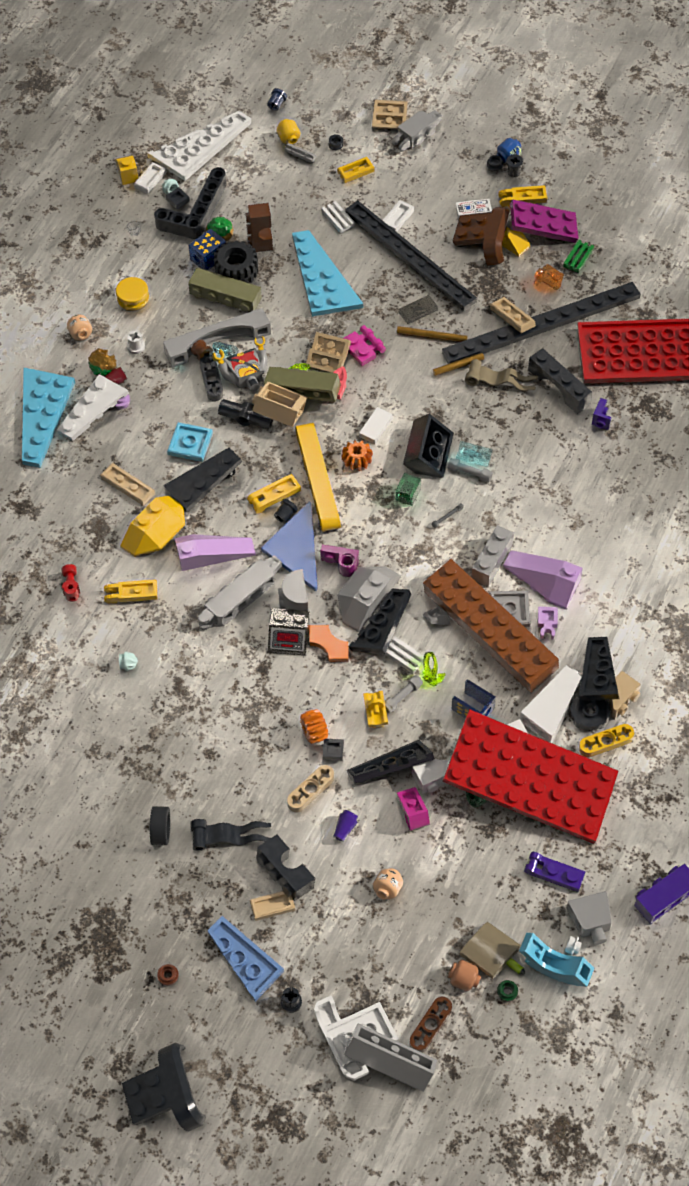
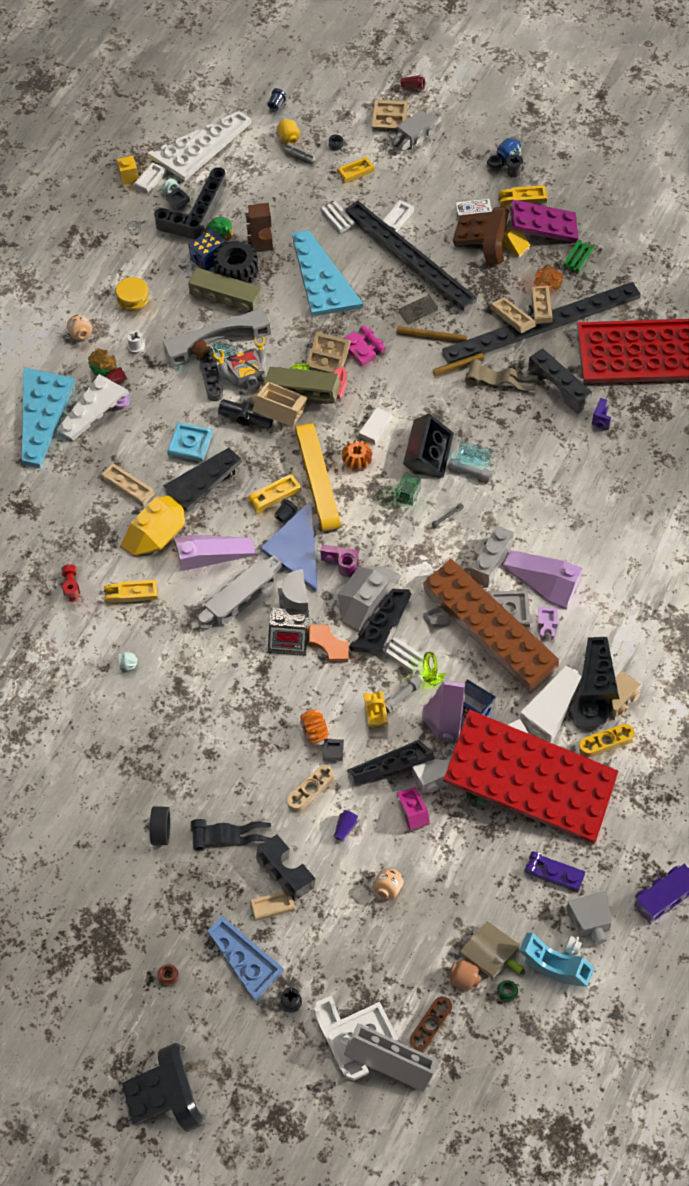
none -> dark red cone [401,75,426,92]
none -> lavender wedge [422,681,465,743]
none -> tan tile [531,286,553,324]

